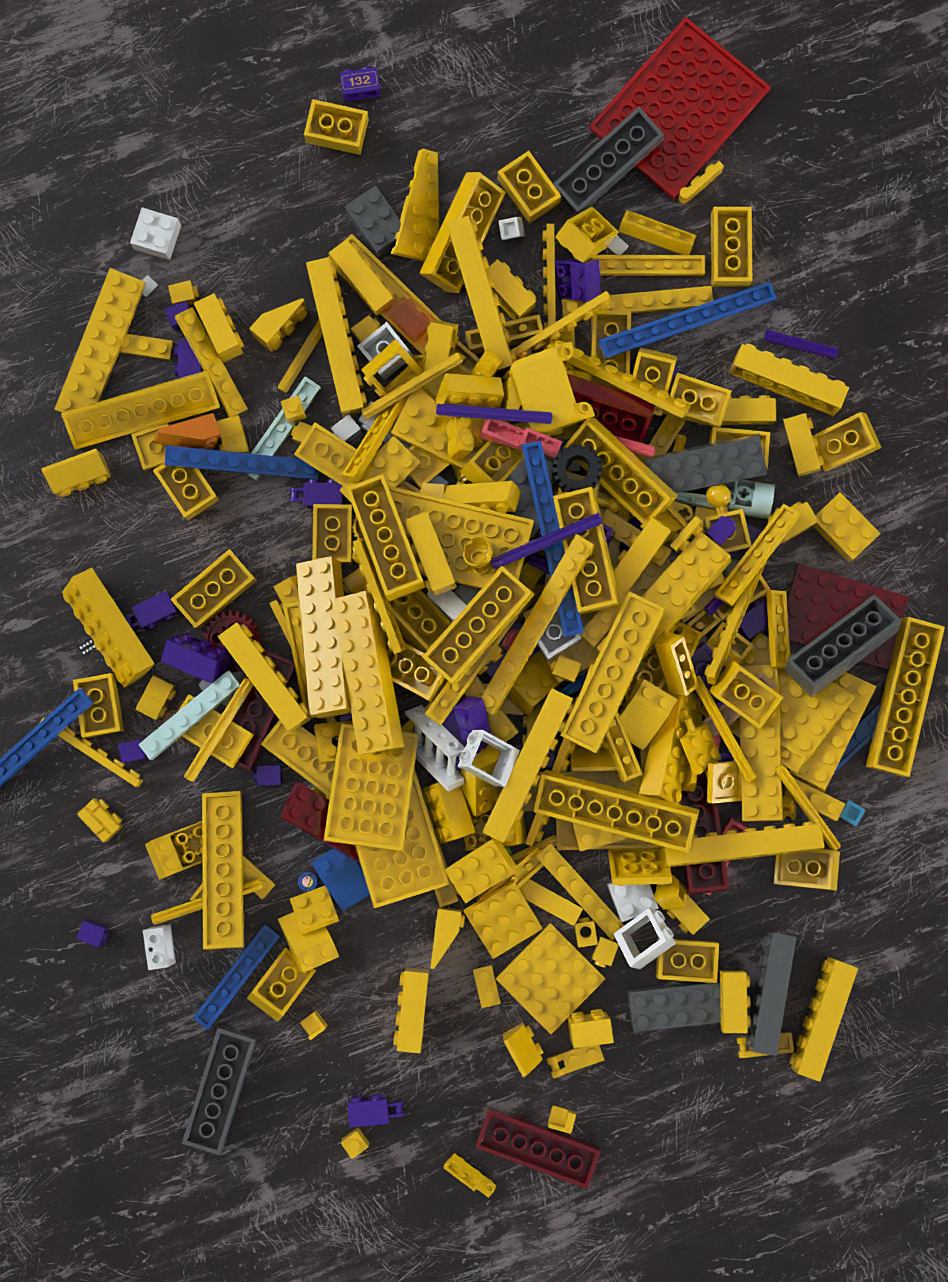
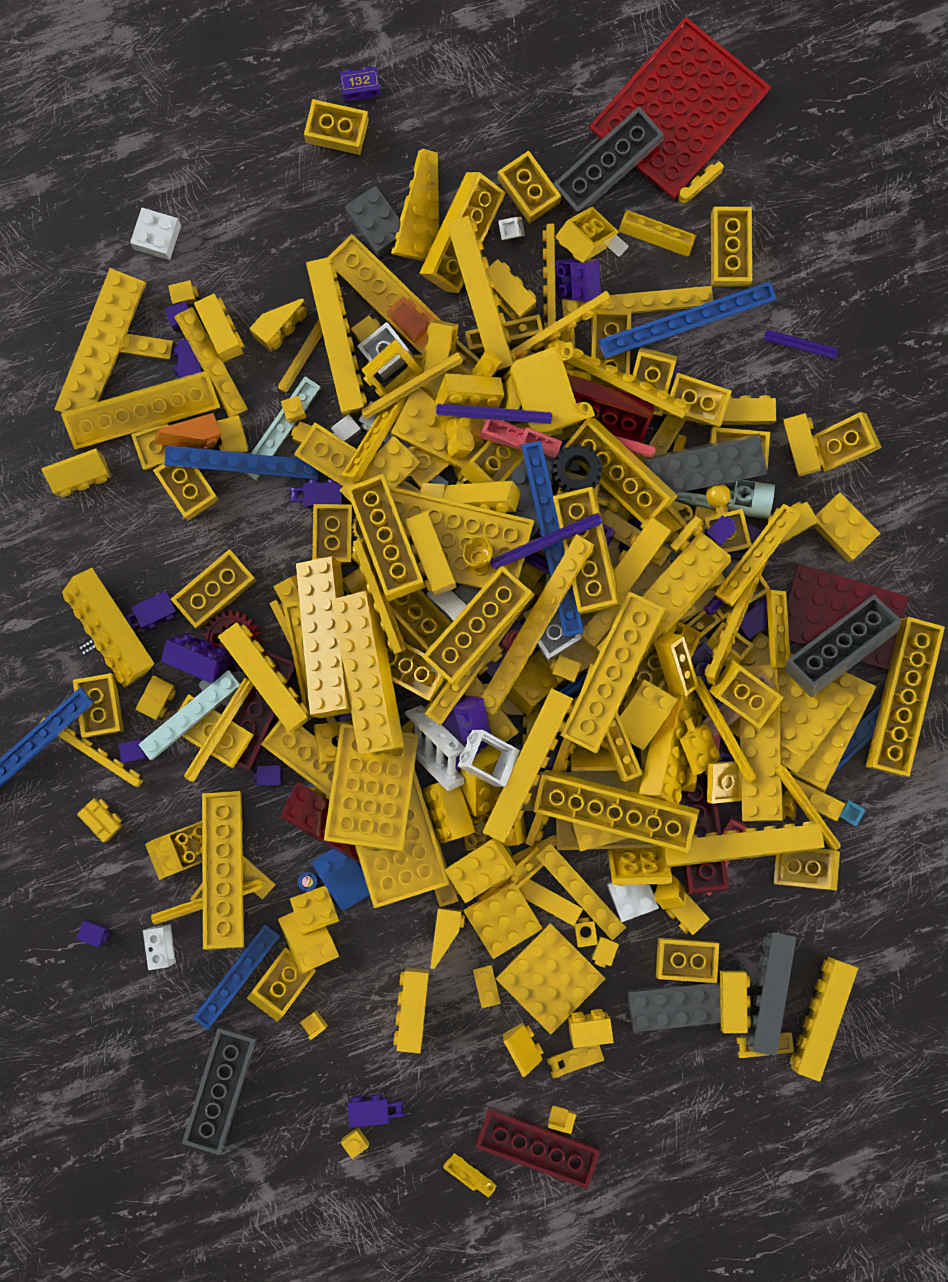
white sticker [142,275,158,297] -> none
yellow brick [329,239,394,317] -> none
yellow plate [592,255,705,276] -> none
white window [614,908,676,969] -> none
yellow brick [728,344,849,416] -> none

